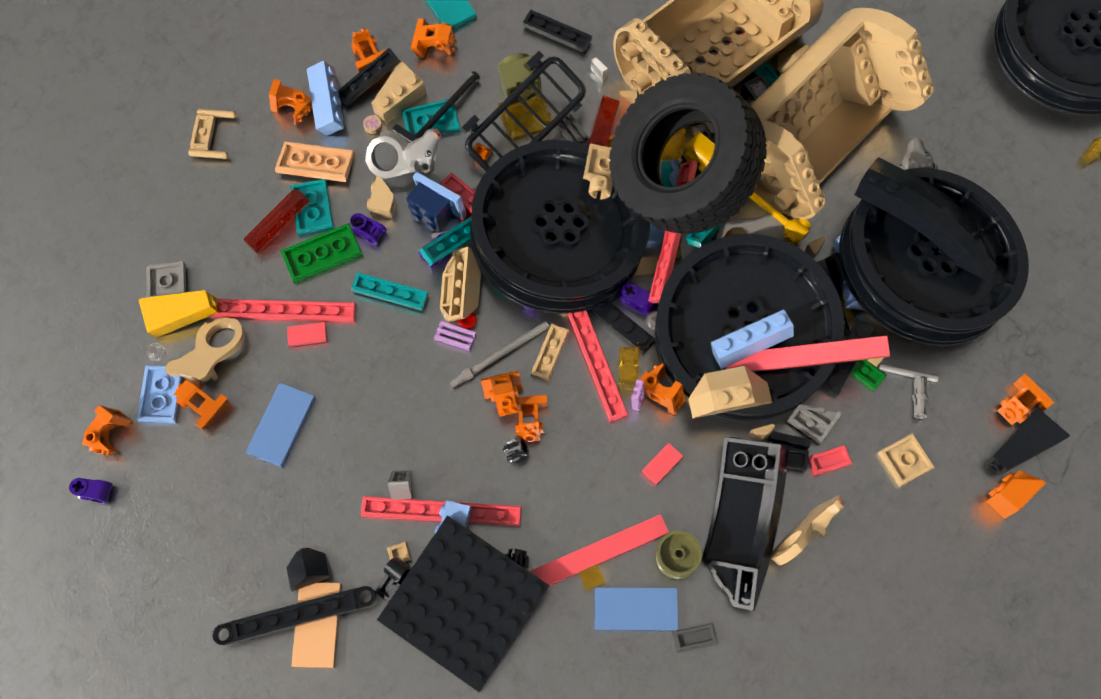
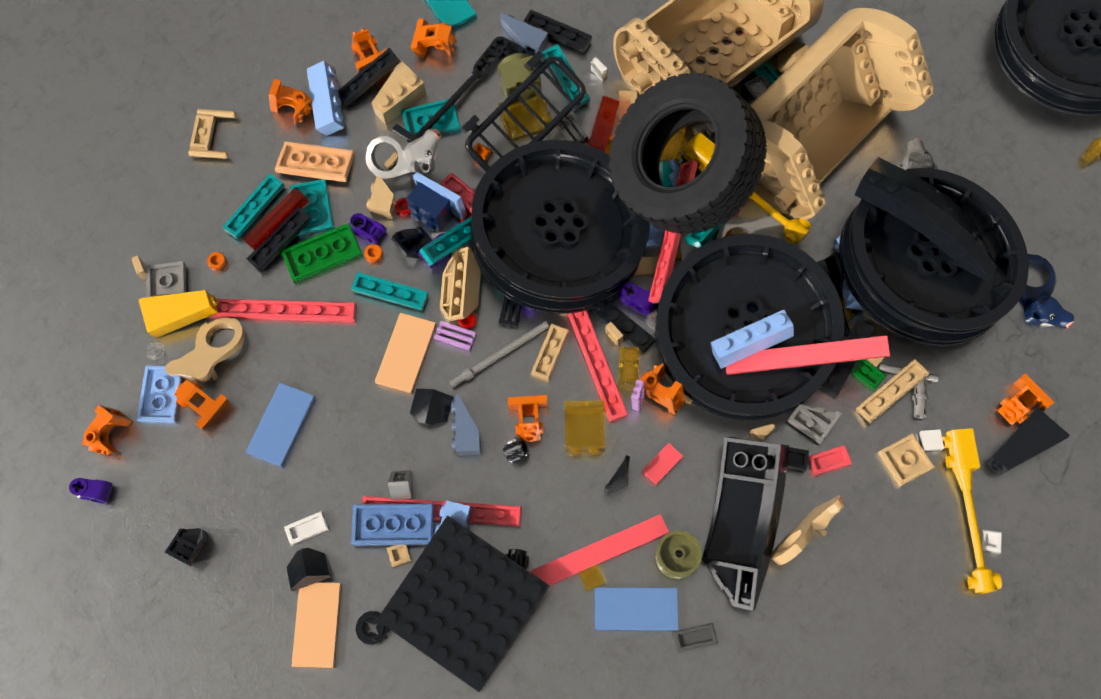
black plate [212,586,377,646] -> none
coral tile [287,322,327,347] -> none
tan tile [363,115,382,134] -> none
black plate [375,557,412,602] -> none
orange tile [481,370,523,417] -> none
tan plate [583,143,613,200] -> none
tan wedge [688,366,772,418] -> none
black tile [768,431,811,450] -> none
tan slope [805,236,826,259] -> none
orange slope [986,470,1046,519] -> none
none -> tan tile [131,255,146,280]
none -> black slope [164,528,207,566]
none -> orange tile [207,252,227,271]
none -> teal plate [222,173,285,239]
none -> black plate [246,206,312,272]
none -> white tile [284,511,329,546]
none -> medium blue tile [351,504,434,546]
none -> black gear [356,611,388,645]
none -> orange tile [364,244,384,263]
none -> light nougat tile [375,313,436,394]
none -> tan tile [383,152,398,171]
none -> black slope [391,226,432,259]
none -> red tile [395,198,411,217]
none -> black slope [410,389,454,426]
none -> sand blue slope [451,394,481,456]
none -> black beam [473,36,535,80]
none -> black tile [498,296,522,328]
none -> sand blue slope [500,13,548,54]
none -> teal plate [543,45,590,105]
none -> clear yellow panel [564,401,605,455]
none -> black slope [604,455,630,495]
none -> tan tile [605,322,623,346]
none -> tan tile [856,359,929,424]
none -> white tile [919,429,944,452]
none -> yellow bar [942,428,1002,594]
none -> white tile [979,529,1002,554]
none -> dark blue animal [1020,254,1074,328]

